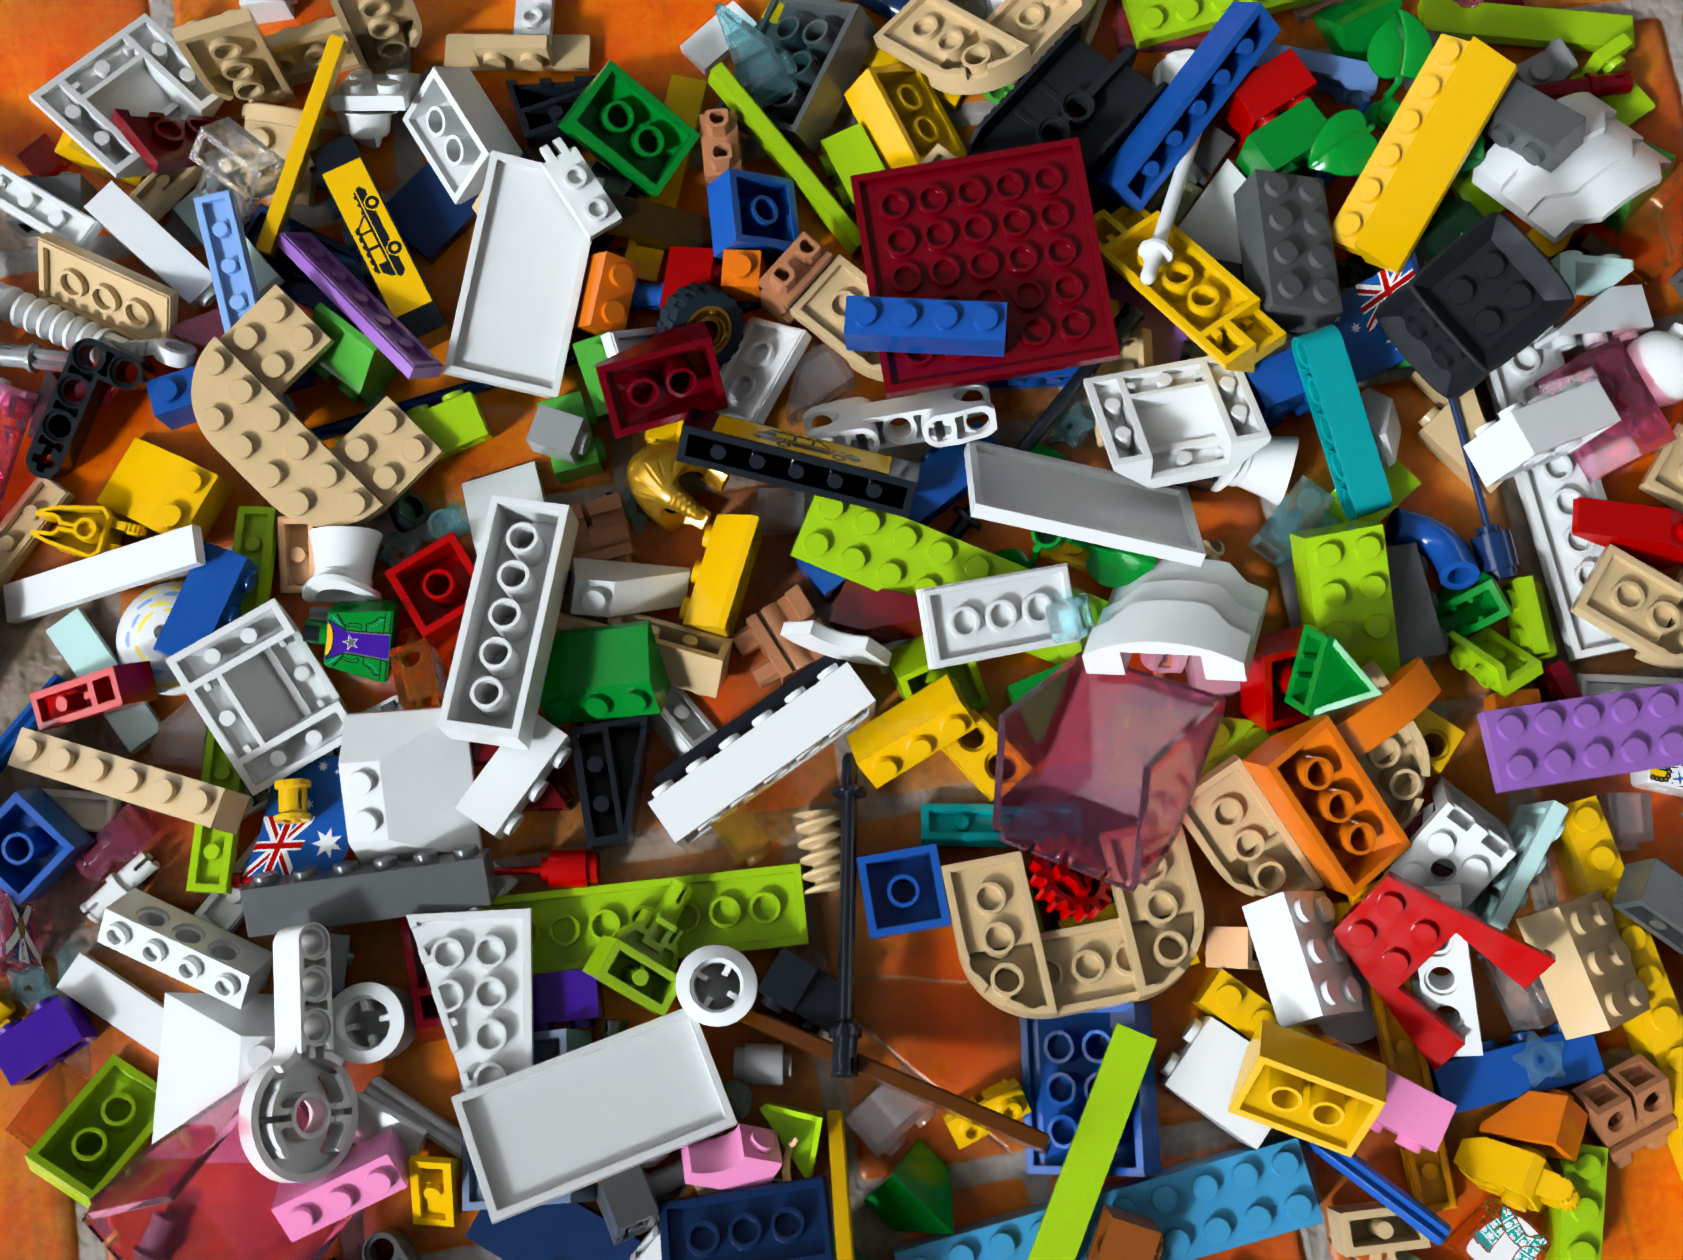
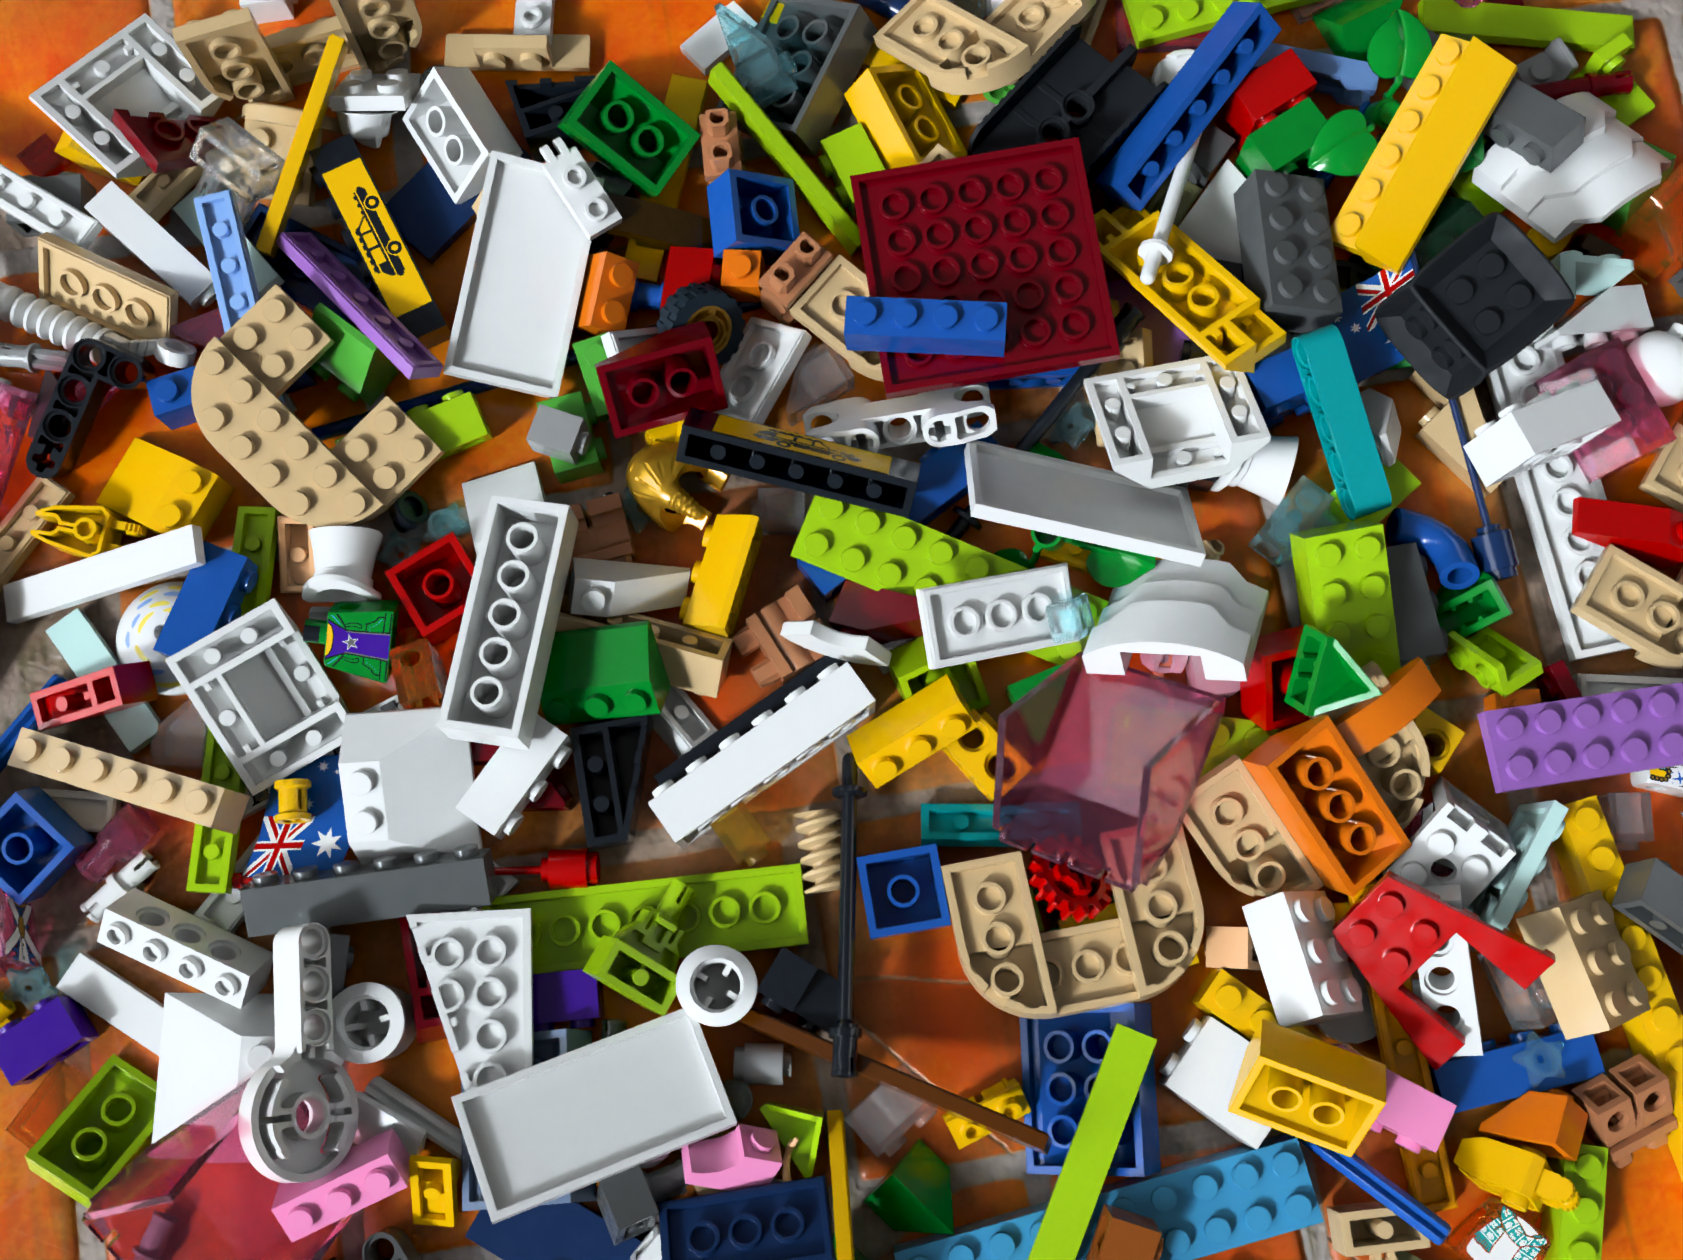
lime bracket [1500,575,1557,660] -> none

